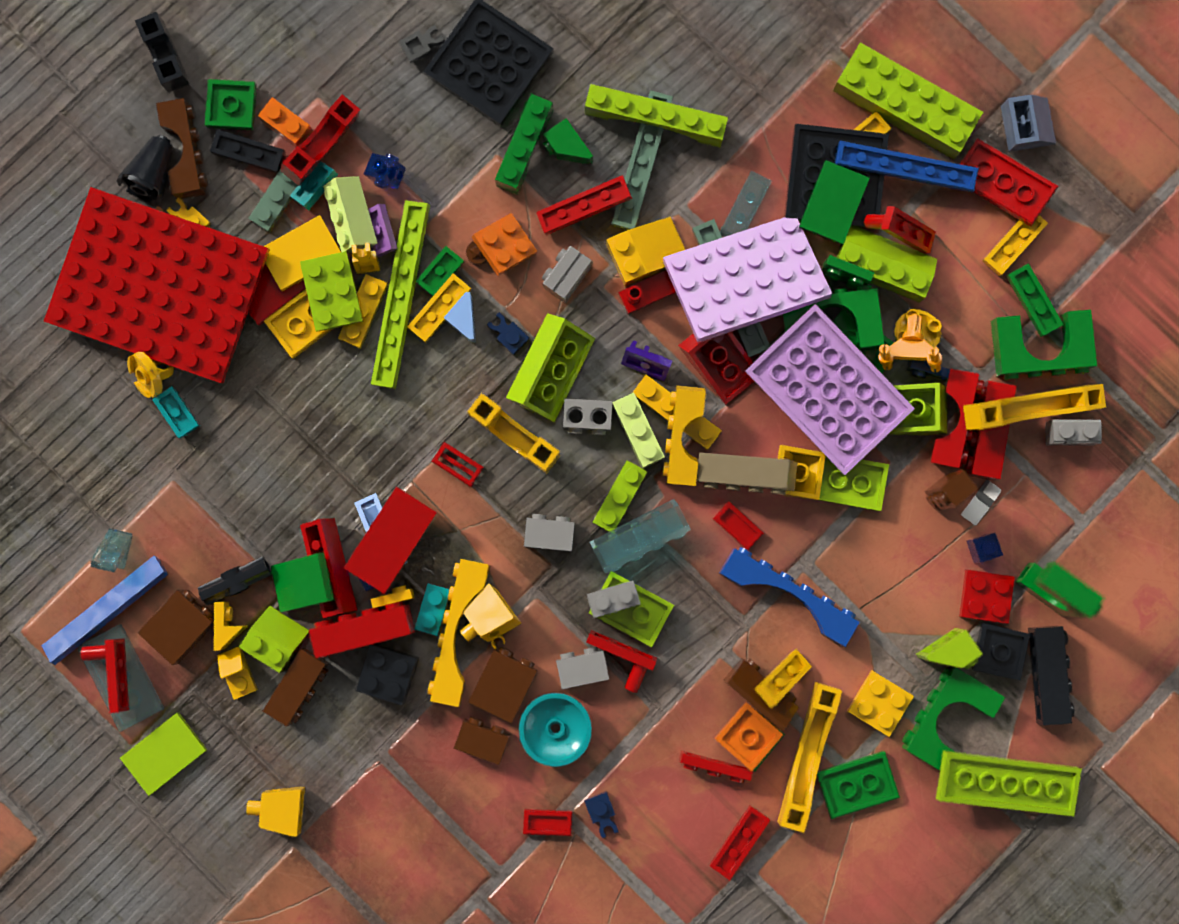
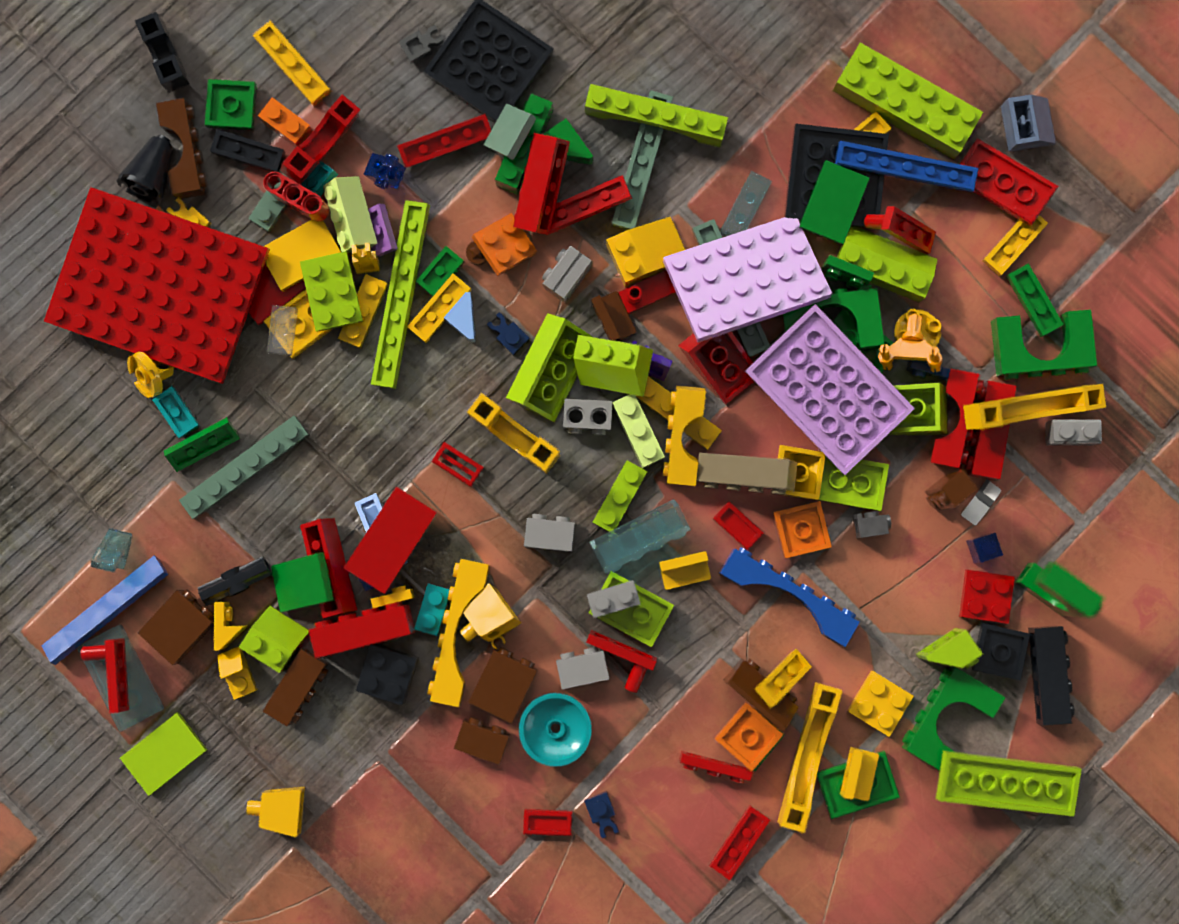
none -> green plate [164,417,240,472]
none -> sand green plate [179,416,309,519]
none -> yellow tile [253,21,331,106]
none -> red beam [263,171,329,222]
none -> clear plate [267,305,298,356]
none -> red plate [397,114,491,168]
none -> sand green tile [484,104,536,160]
none -> red brick [513,133,570,235]
none -> lime slope [573,335,653,397]
none -> reddish brown panel [591,291,636,342]
none -> yellow panel [658,551,711,590]
none -> orange plate [773,501,832,559]
none -> yellow panel [840,747,879,801]
none -> flat silver brick [853,511,891,538]

